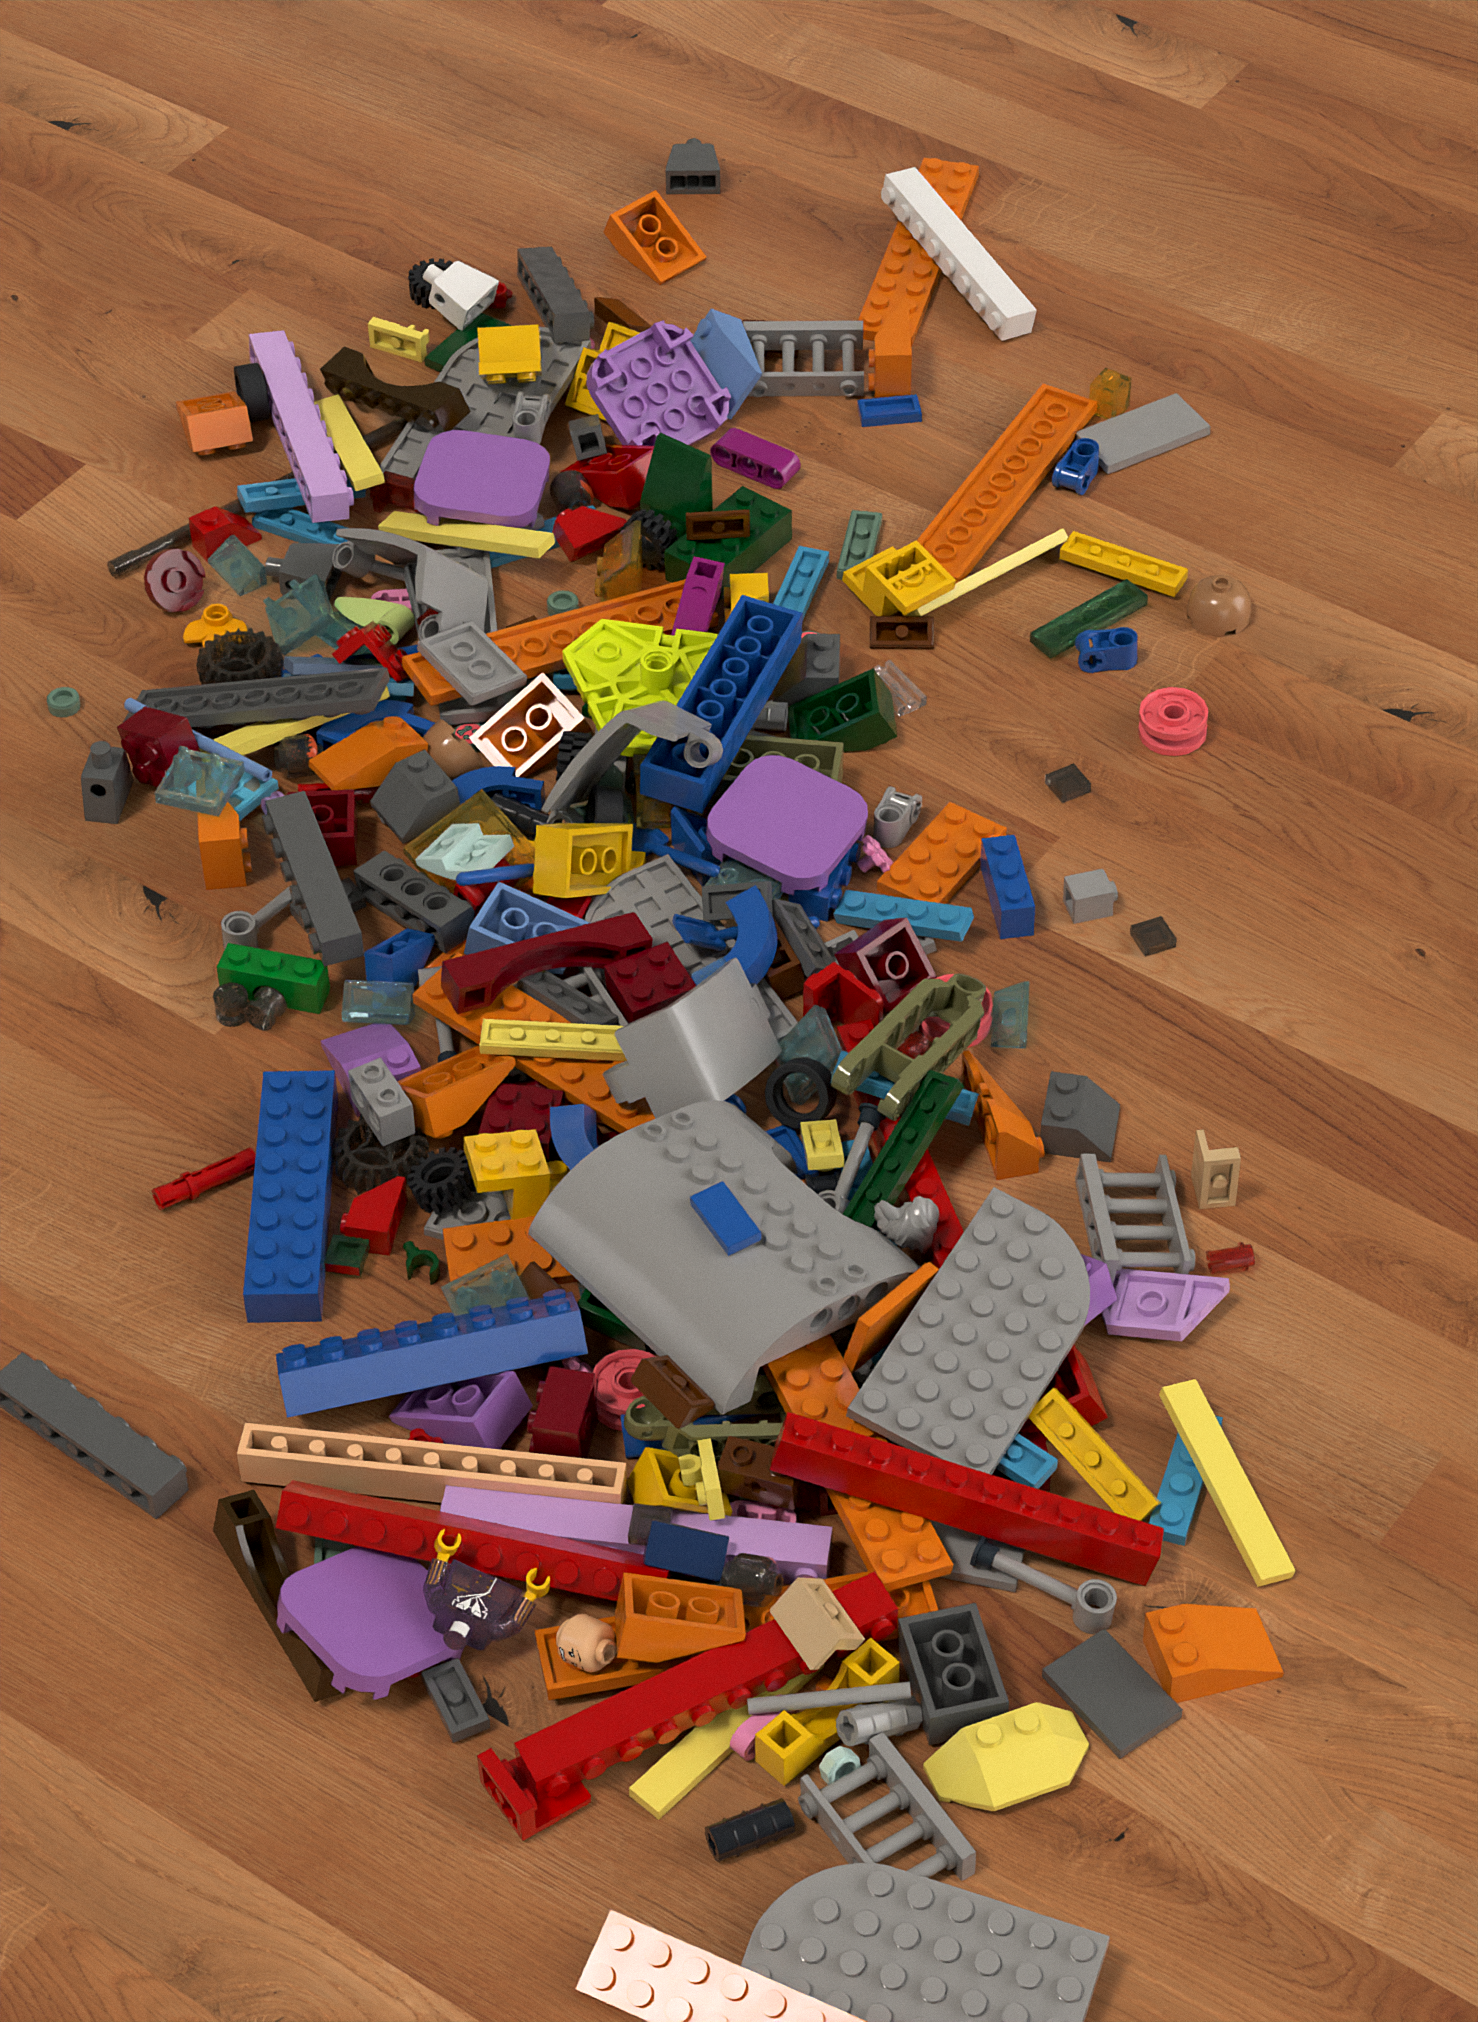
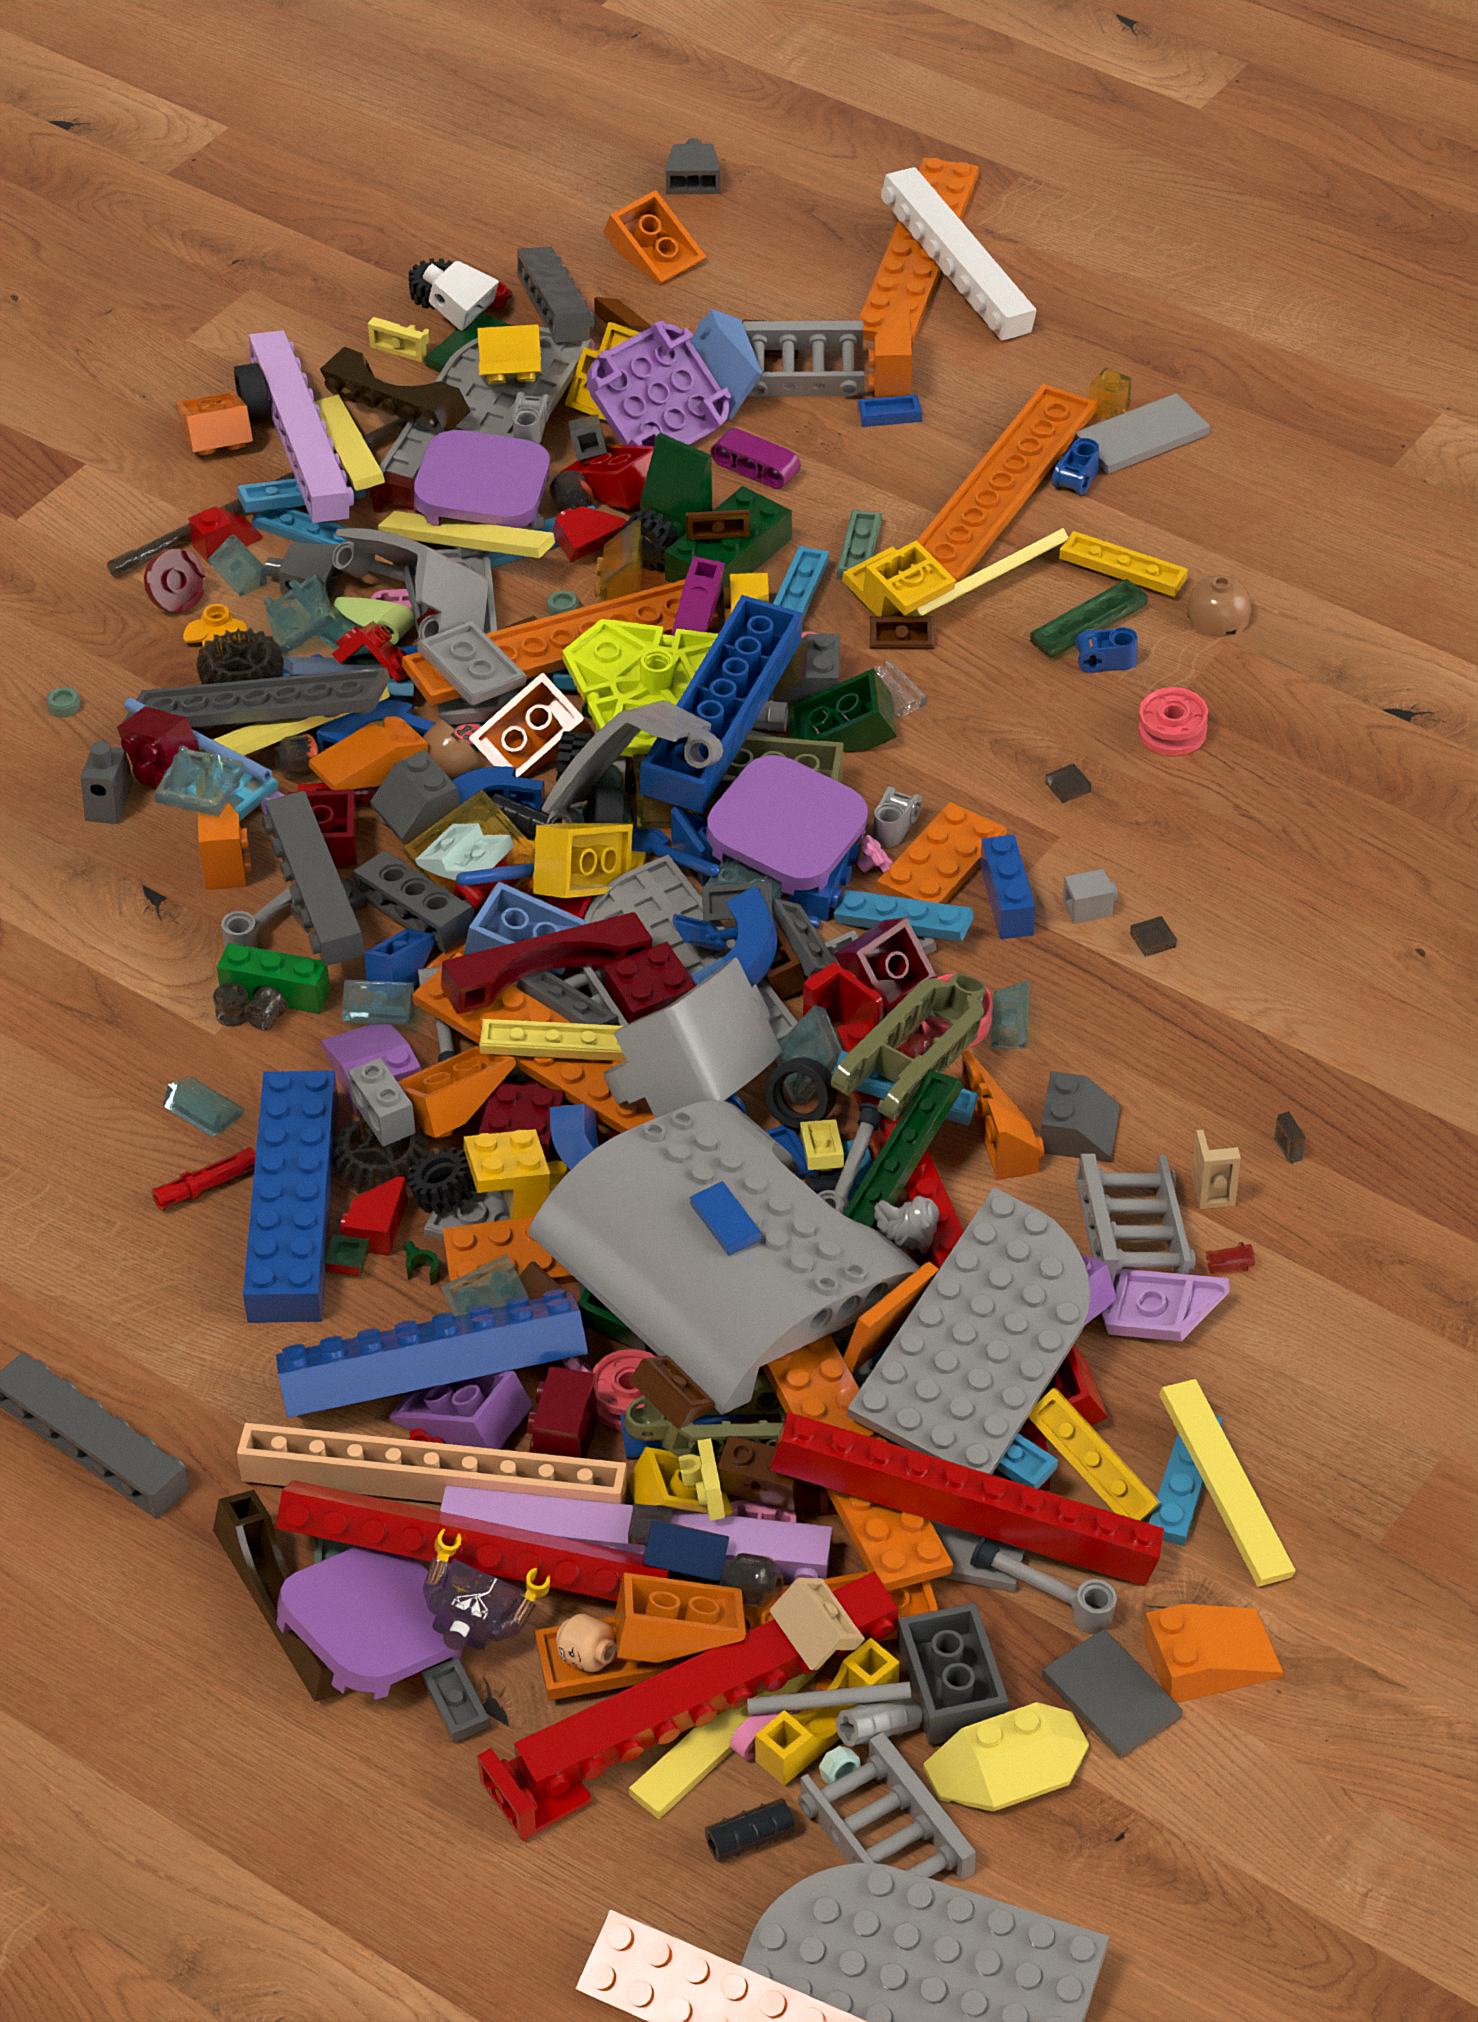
none -> clear light blue slope [163,1077,244,1137]
none -> clear smoke tile [1274,1111,1305,1164]

